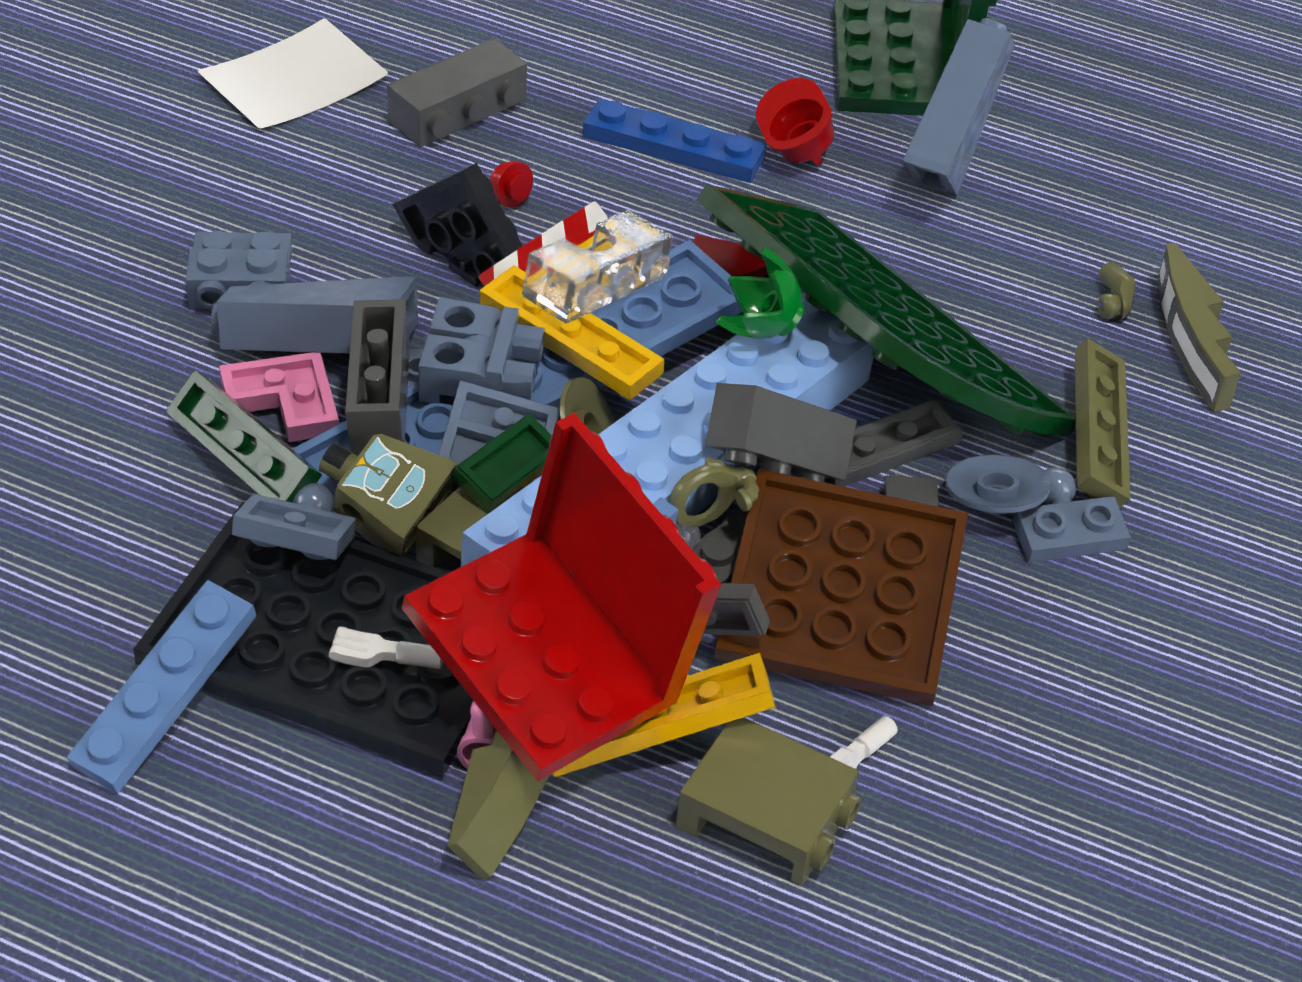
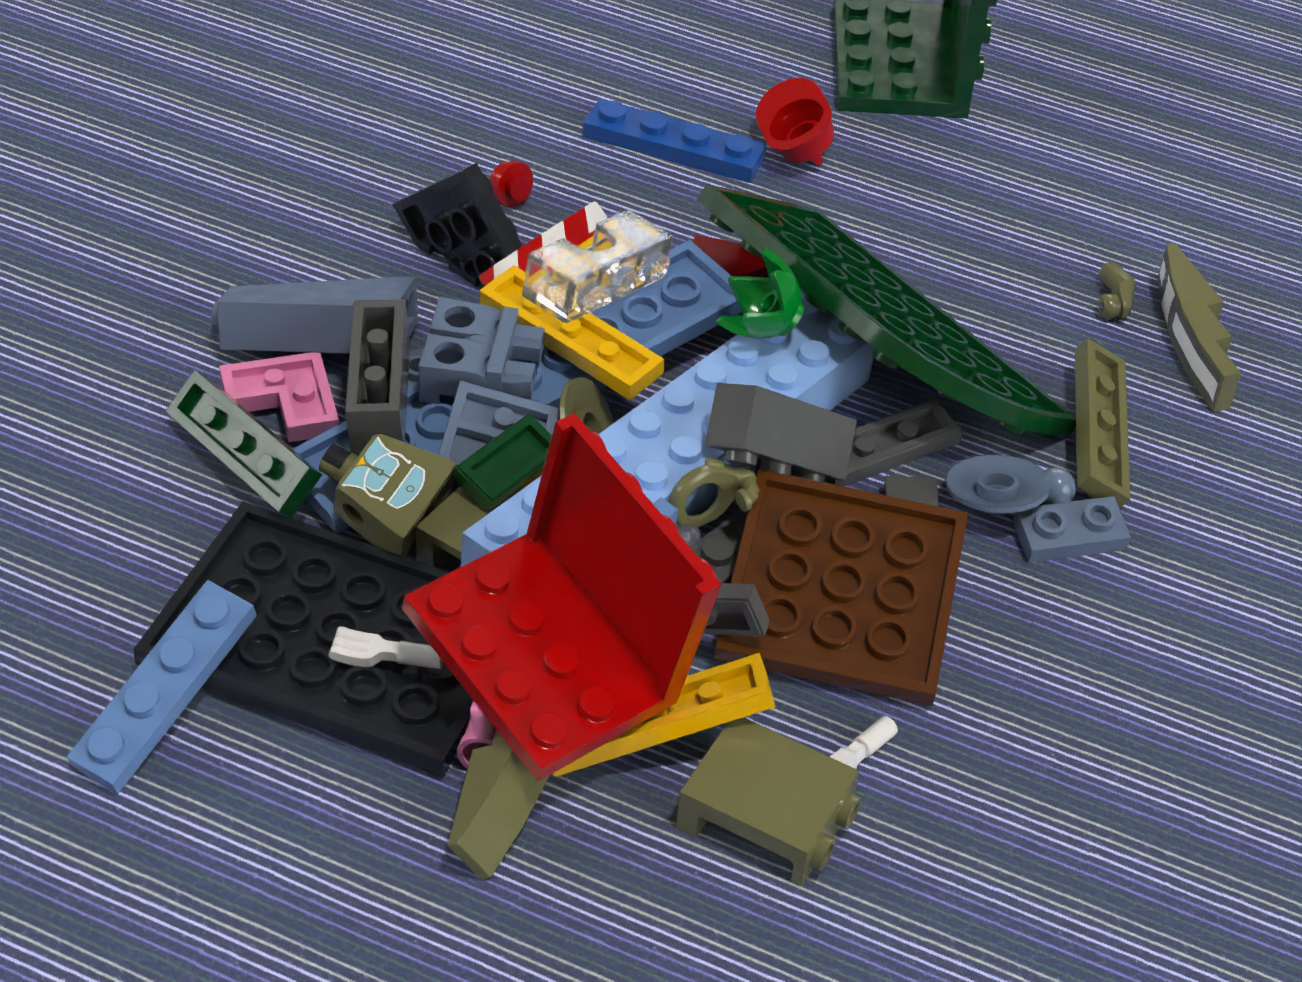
sand blue plate [186,231,292,310] -> none
white sticker [198,19,388,128] -> none
sand blue plate [232,483,356,560] -> none
dark grey brick [387,38,527,147] -> none
sand blue slope [903,18,1015,196] -> none

